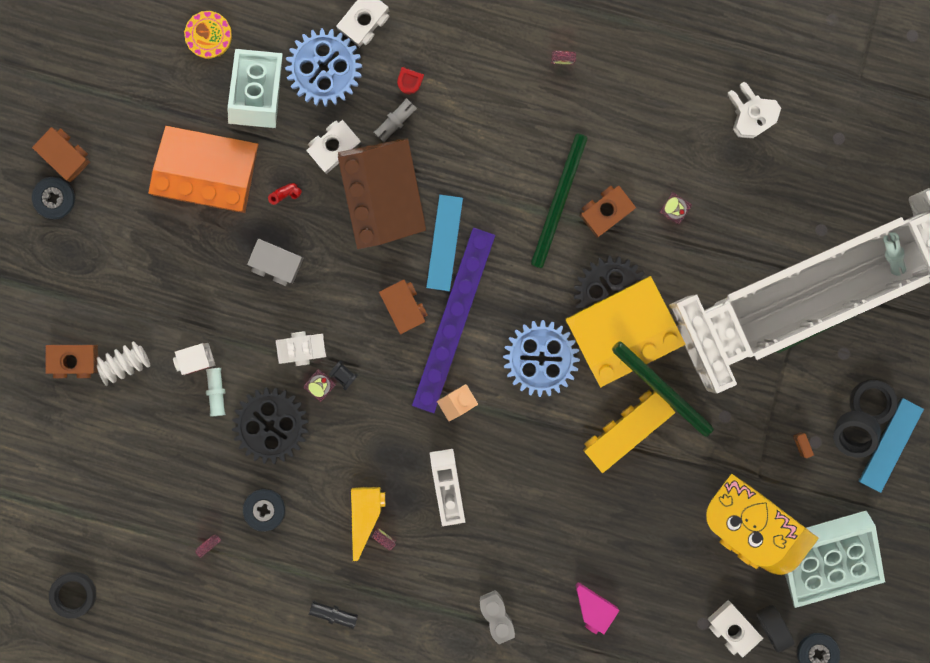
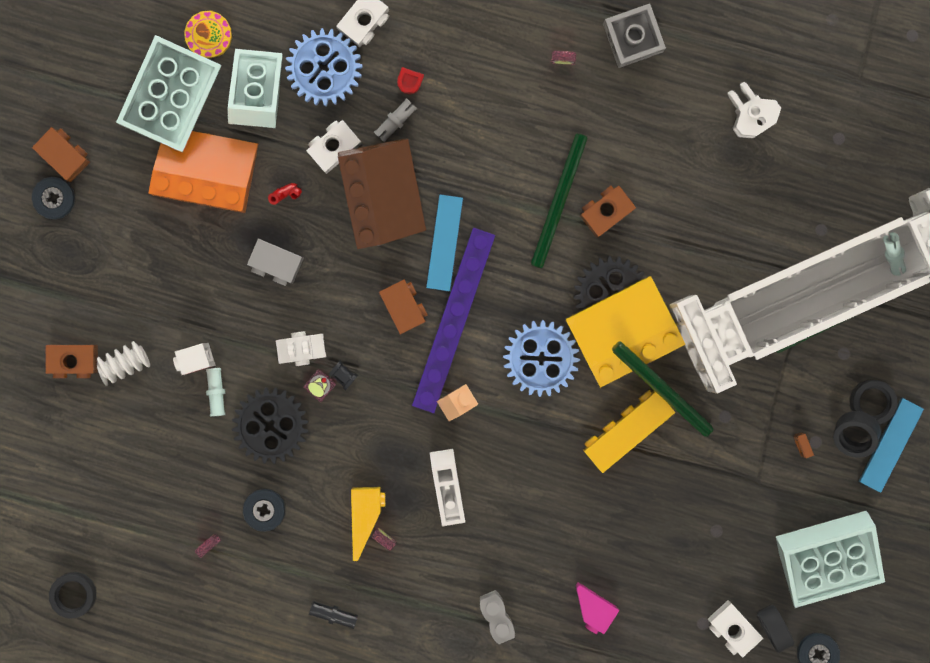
tile [659,192,692,225] -> none
yellow brick [706,474,819,575] -> none
none -> light aqua slope [116,35,222,152]
none -> light grey brick [603,3,666,68]

